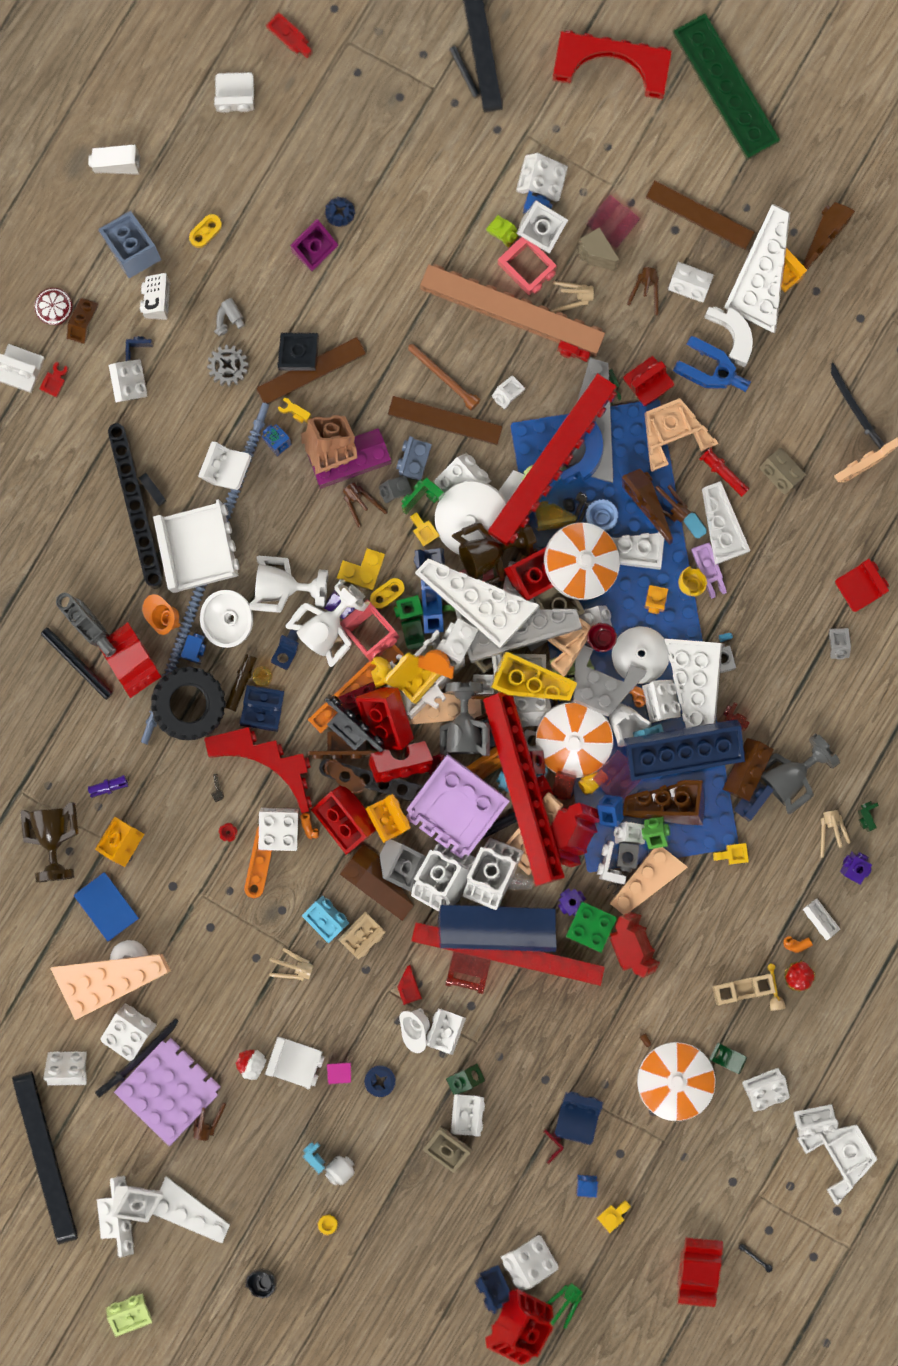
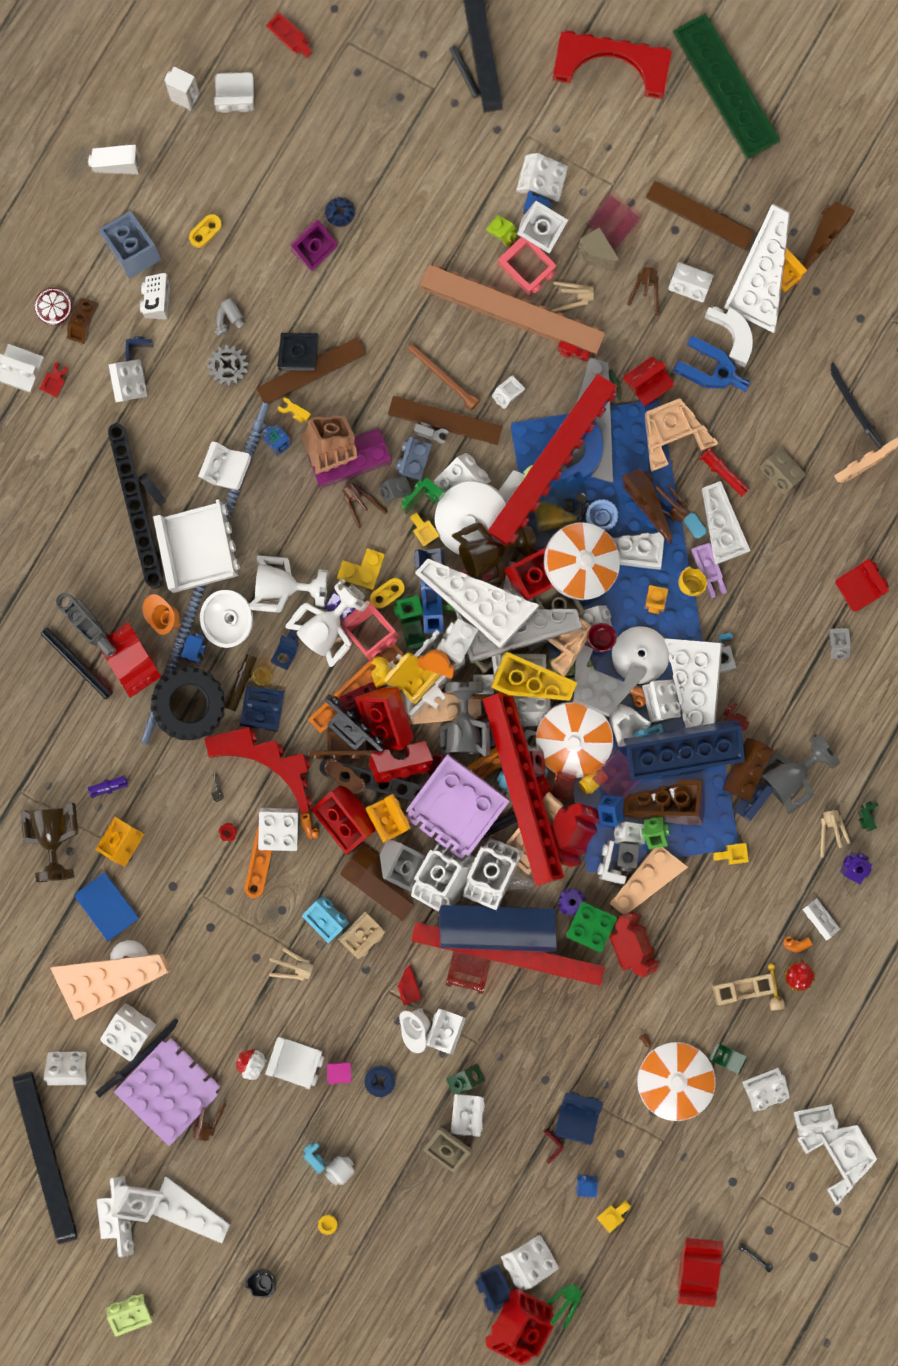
none -> white brick [165,67,199,110]
none -> light grey plate [414,423,448,444]

